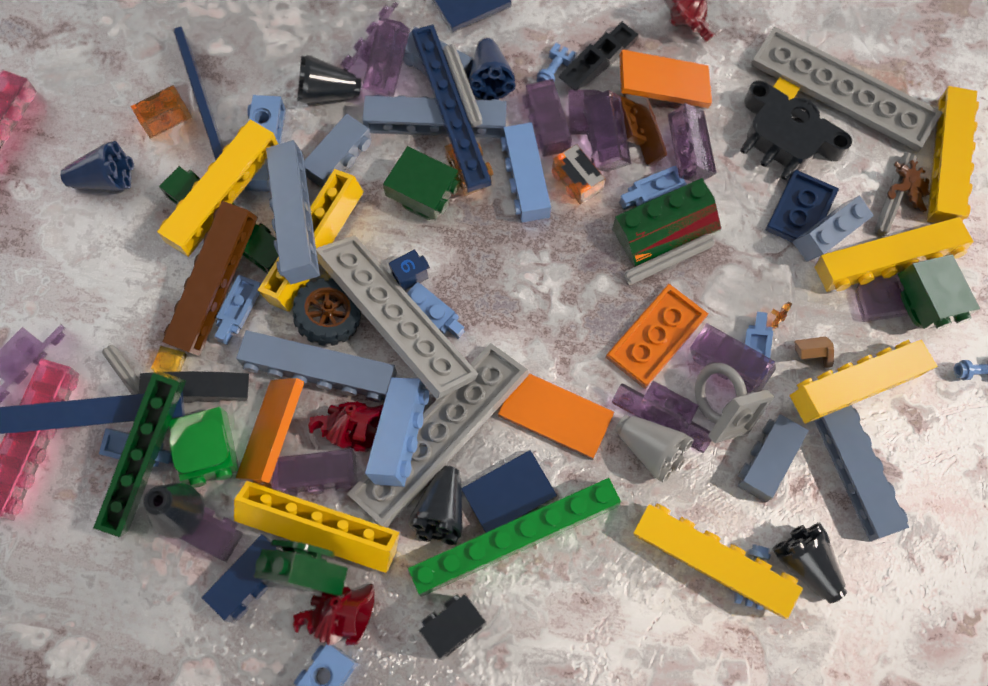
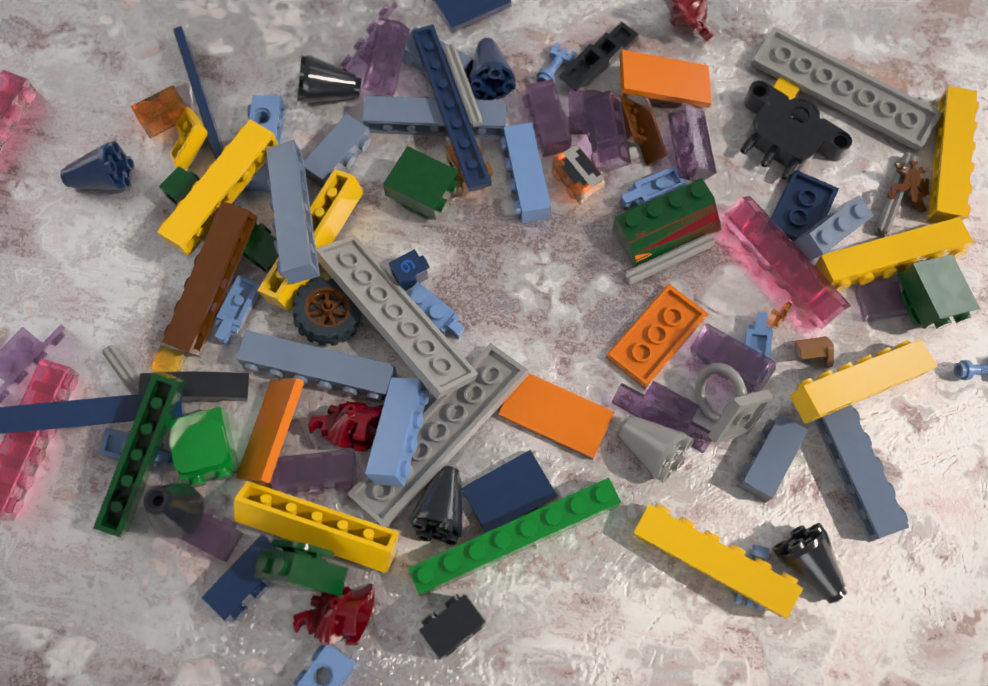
none -> yellow brick [169,107,208,170]
none -> clear pink brick [721,196,851,329]

